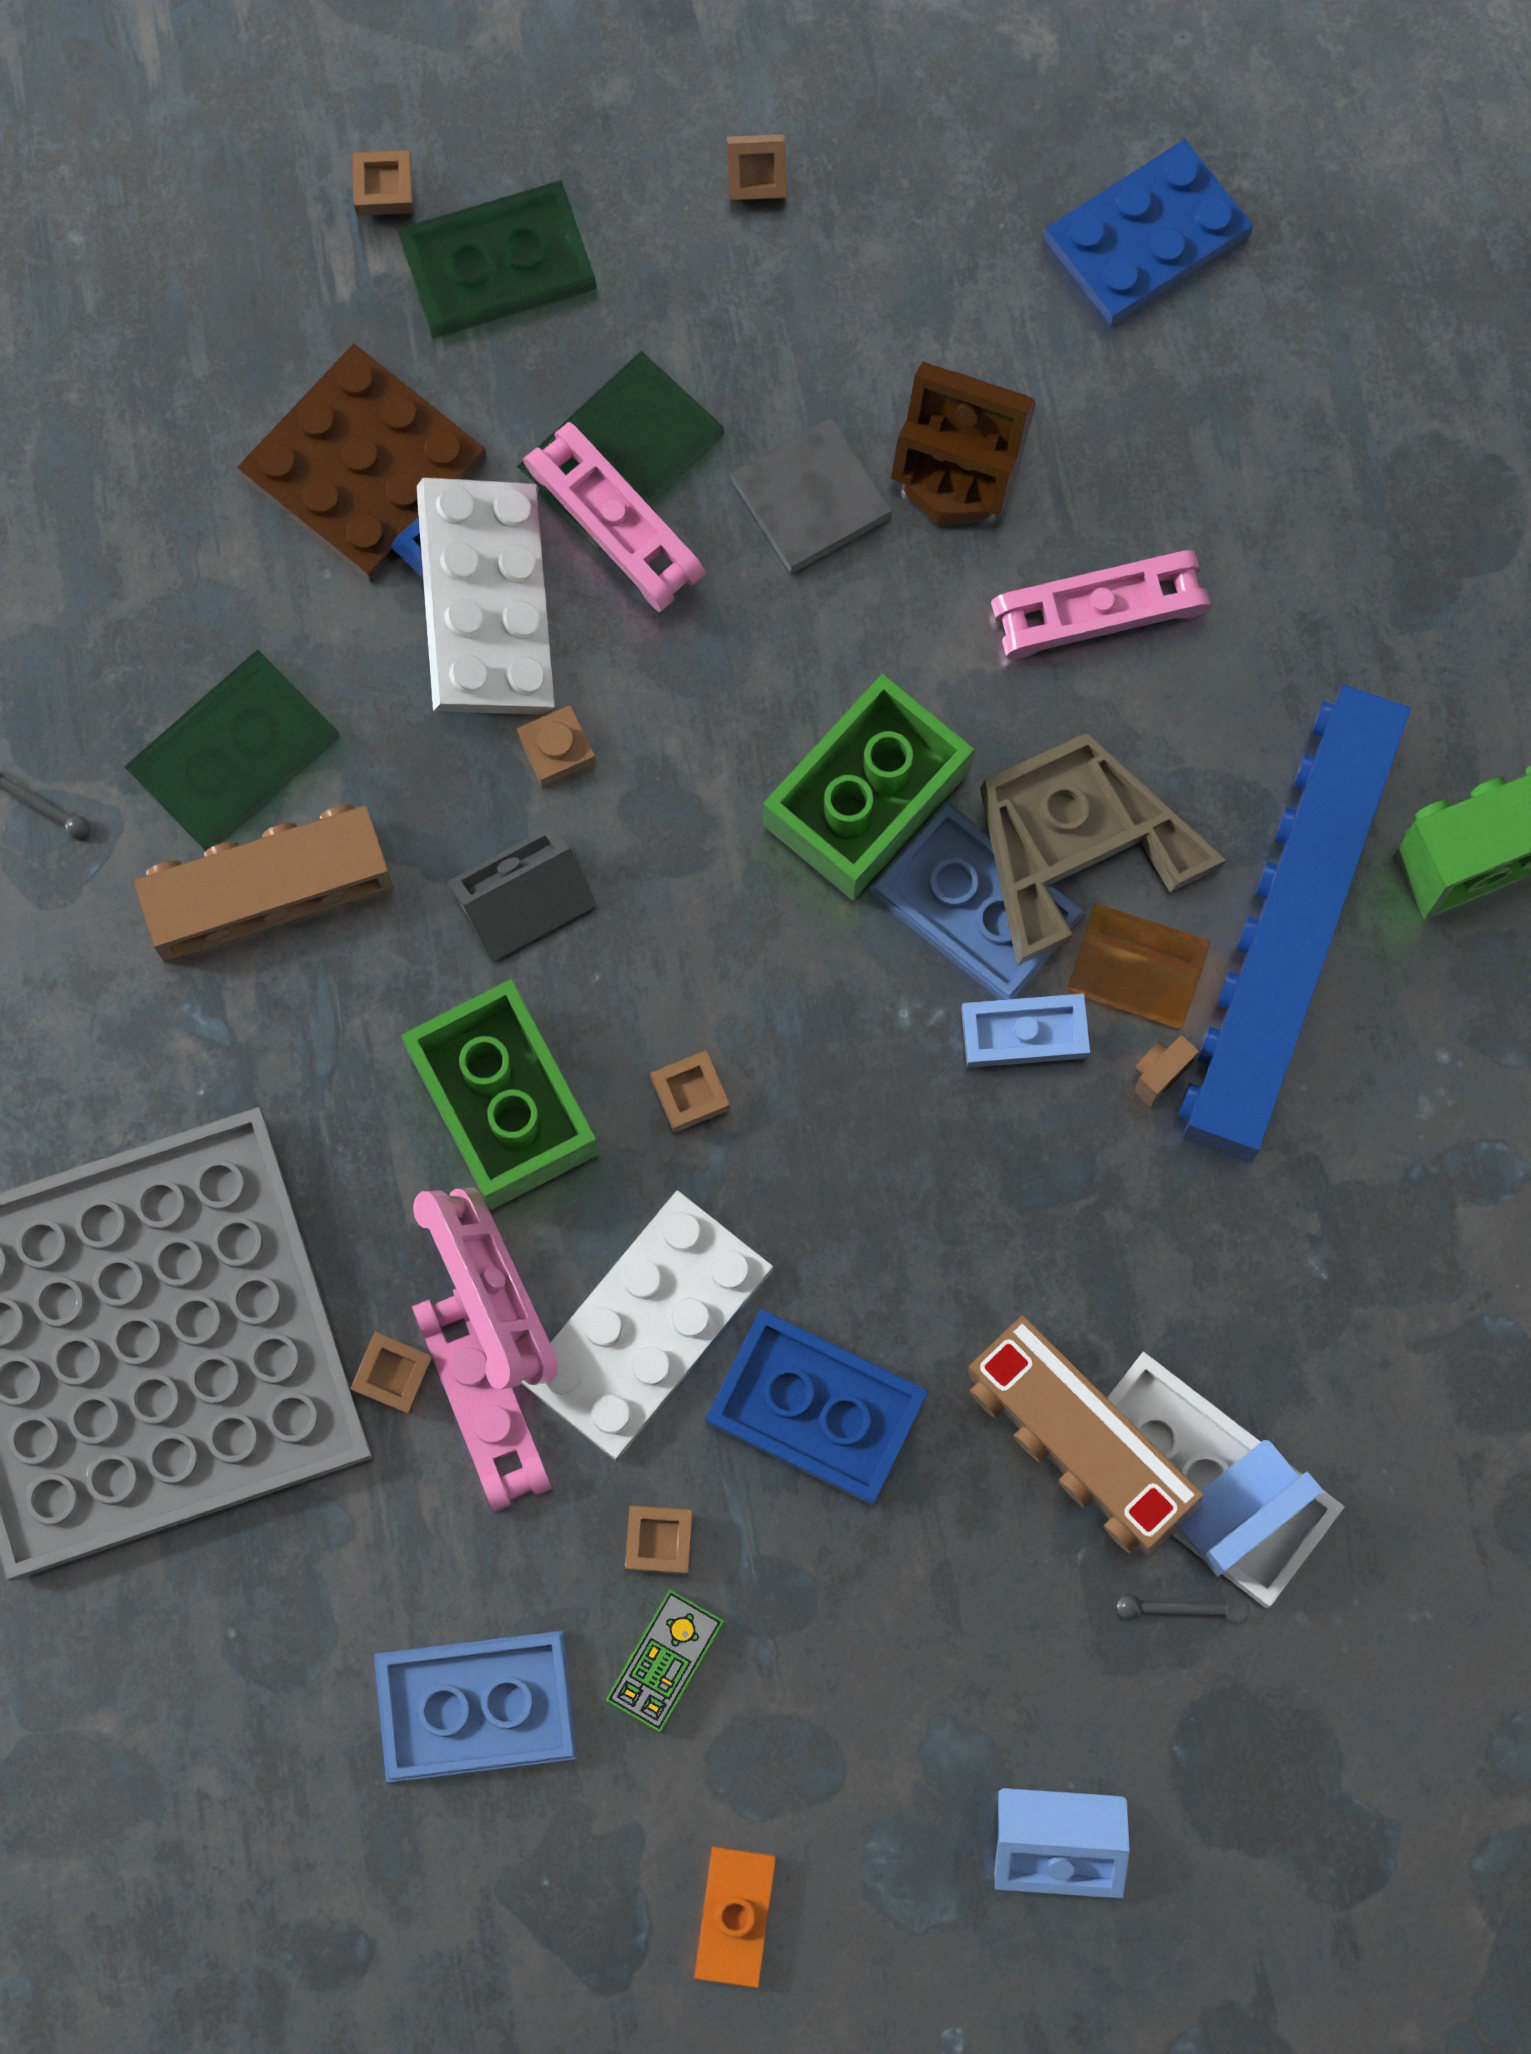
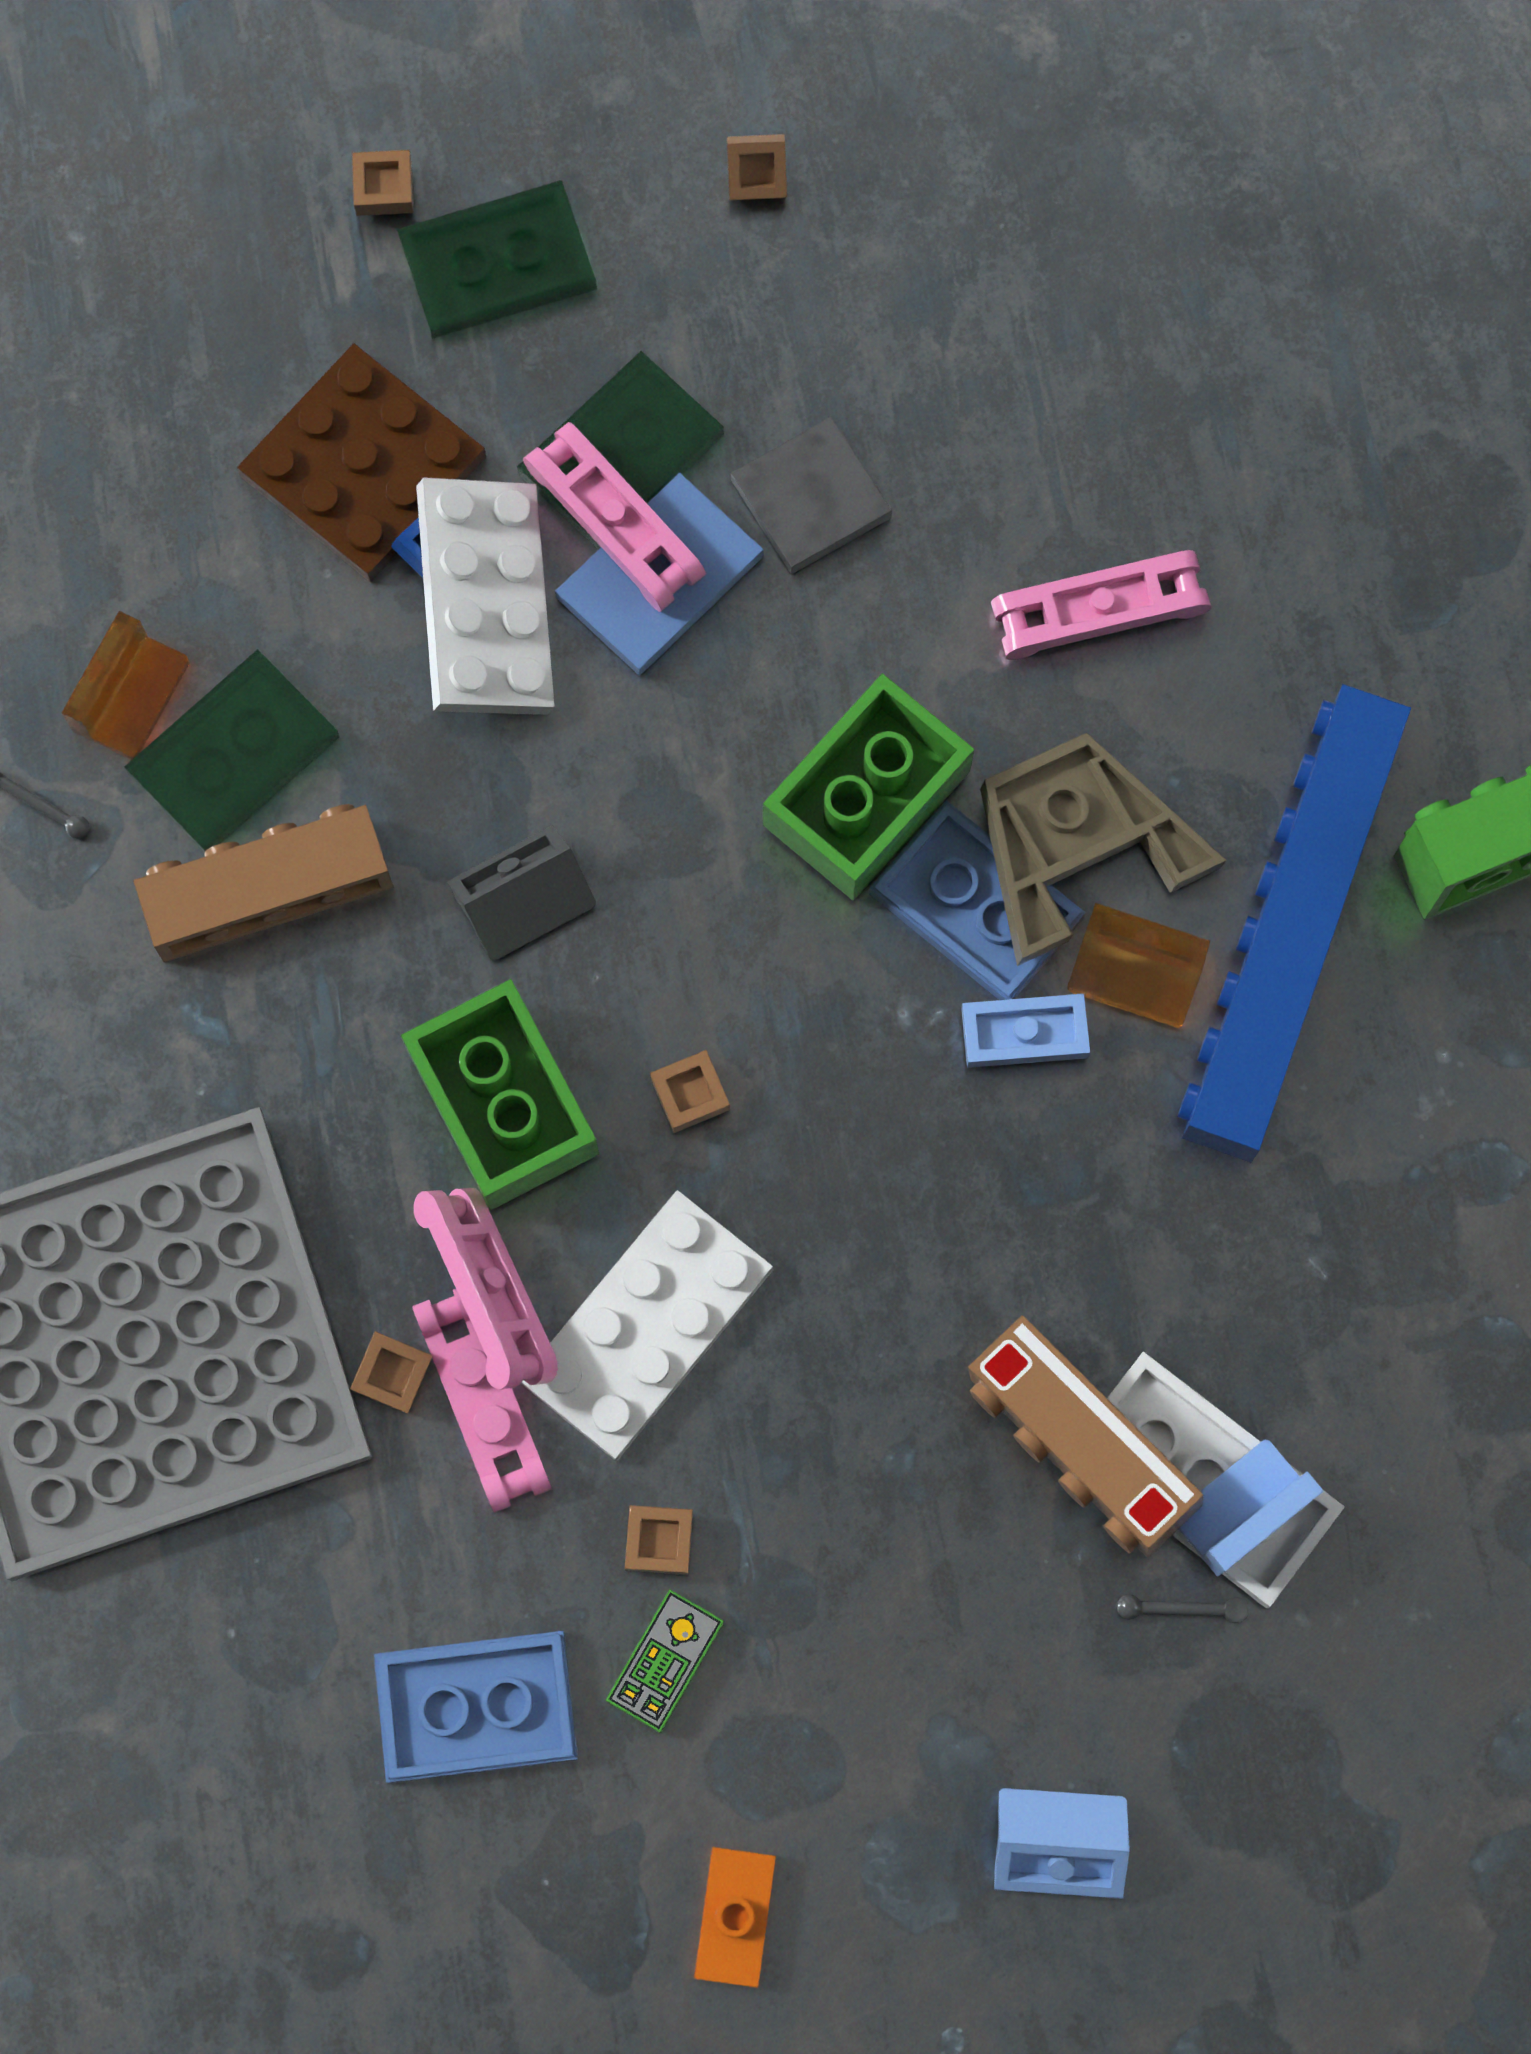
medium nougat plate [516,705,596,787] -> none
blue plate [705,1308,929,1506] -> none
reddish brown piece [891,362,1036,526] -> none
blue plate [1044,139,1253,325] -> none
medium nougat plate [1133,1035,1199,1107] -> none
none -> clear orange panel [61,611,189,760]
none -> medium blue tile [555,472,764,676]

